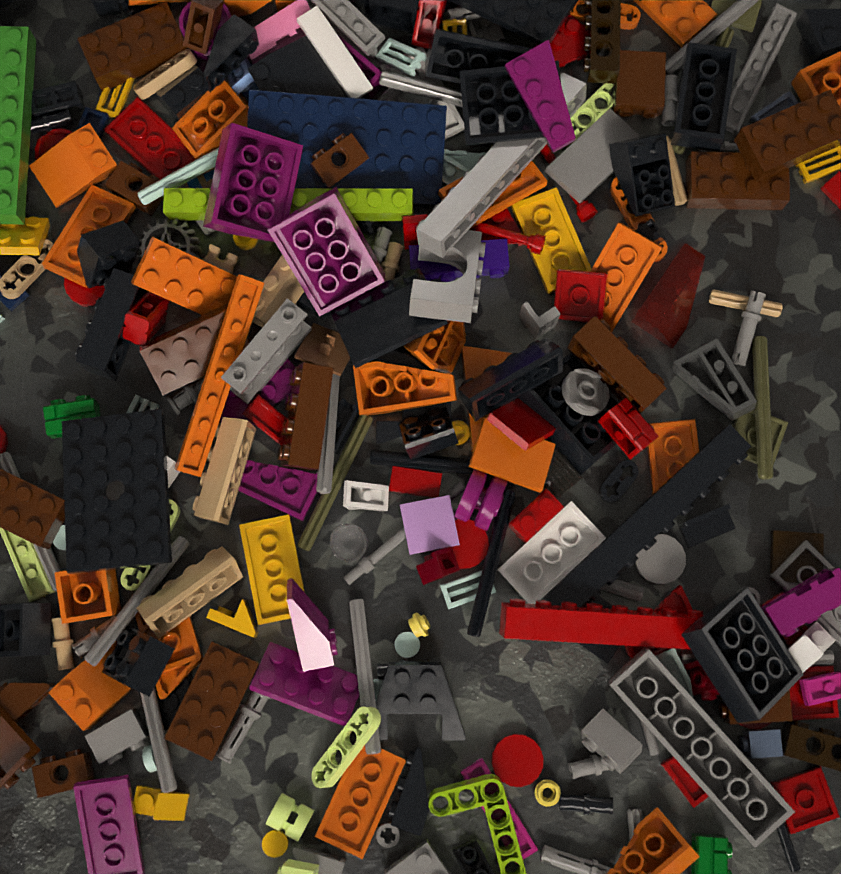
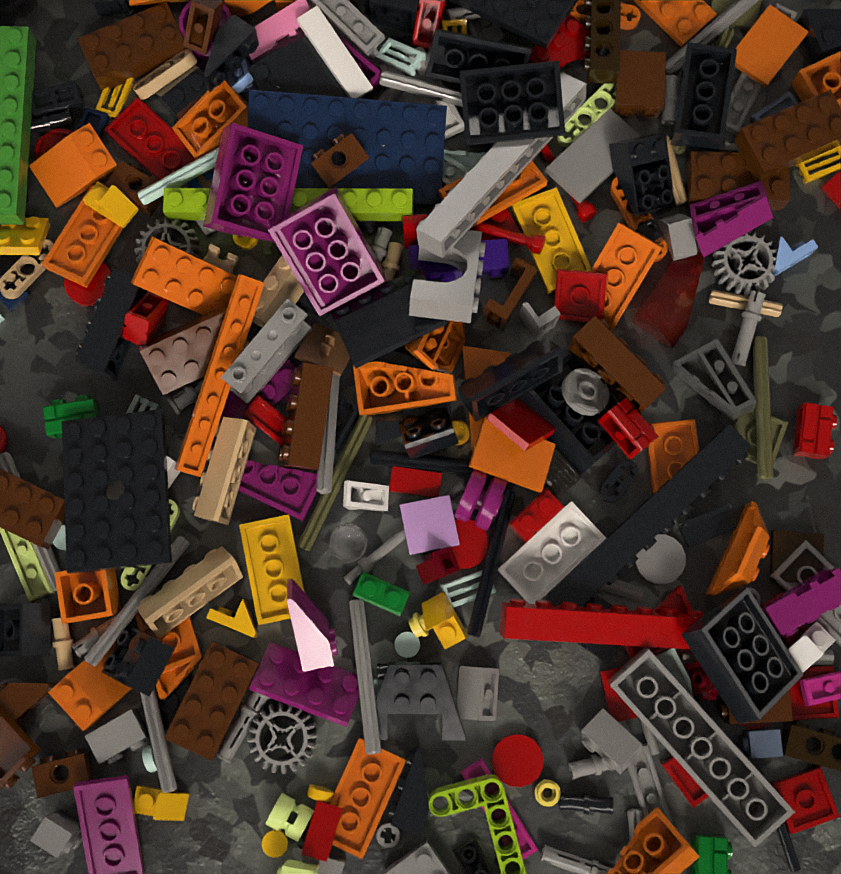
black slope [77,221,141,289] -> none
yellowish green beam [311,707,381,788] -> none
magenta wing [505,40,576,153] -> none
none -> light grey brick [30,810,83,858]
none -> yellow slope [83,182,139,228]
none -> light grey gear [247,702,318,774]
none -> red tile [301,801,343,862]
none -> yellow tile [307,784,334,803]
none -> green brick [353,572,410,616]
none -> yellow slope [421,591,469,649]
none -> light grey panel [457,666,499,721]
none -> reddish brown panel [482,257,537,331]
none -> red tile [599,667,637,722]
none -> light grey tile [627,743,673,824]
none -> light grey slope [657,213,697,261]
none -> magenta wedge [689,181,773,257]
none -> orange wedge [705,501,770,596]
none -> light grey gear [711,230,777,296]
none -> orange tile [735,5,809,88]
none -> light blue slope [772,236,818,277]
none -> red brick [793,403,837,459]

